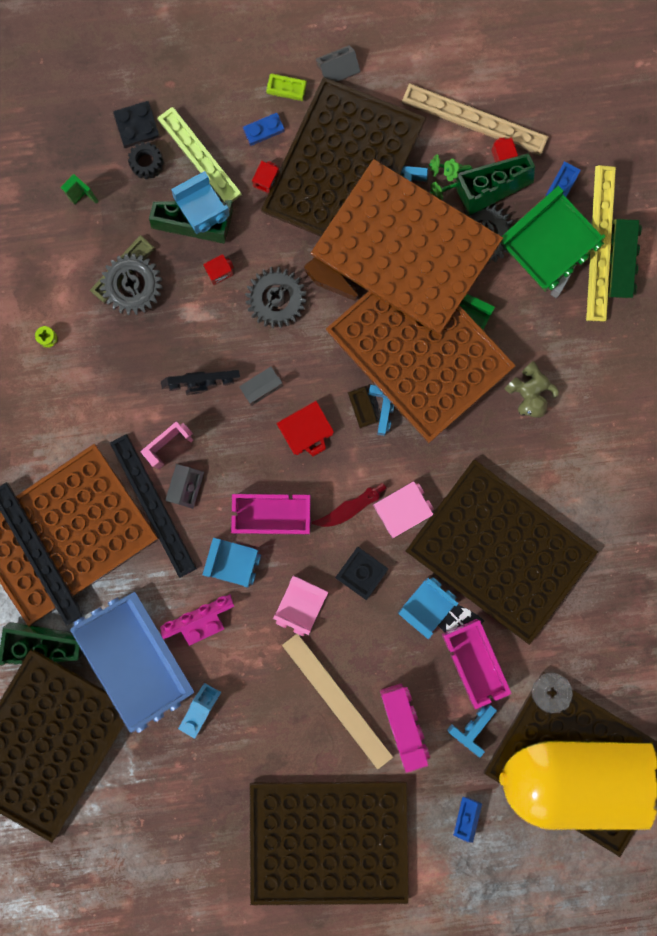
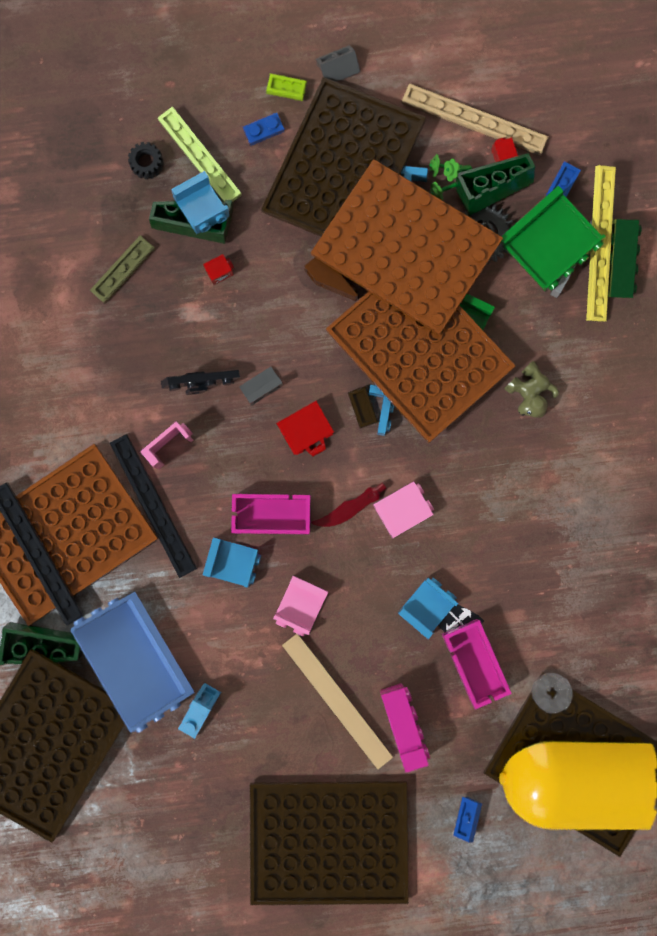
lime wheel [35,326,58,348] -> none
green panel [60,174,98,204] -> none
dark grey gear [100,253,163,316] -> none
black plate [113,101,160,149] -> none
dark pink bracket [160,594,234,646] -> none
dark grey panel [165,464,204,509] -> none
dark grey gear [245,267,307,329] -> none
red brick [252,160,279,193] -> none
black plate [335,546,388,600] -> none
dark brown plate [405,459,598,645] -> none
dark azure bracket [447,704,497,758] -> none

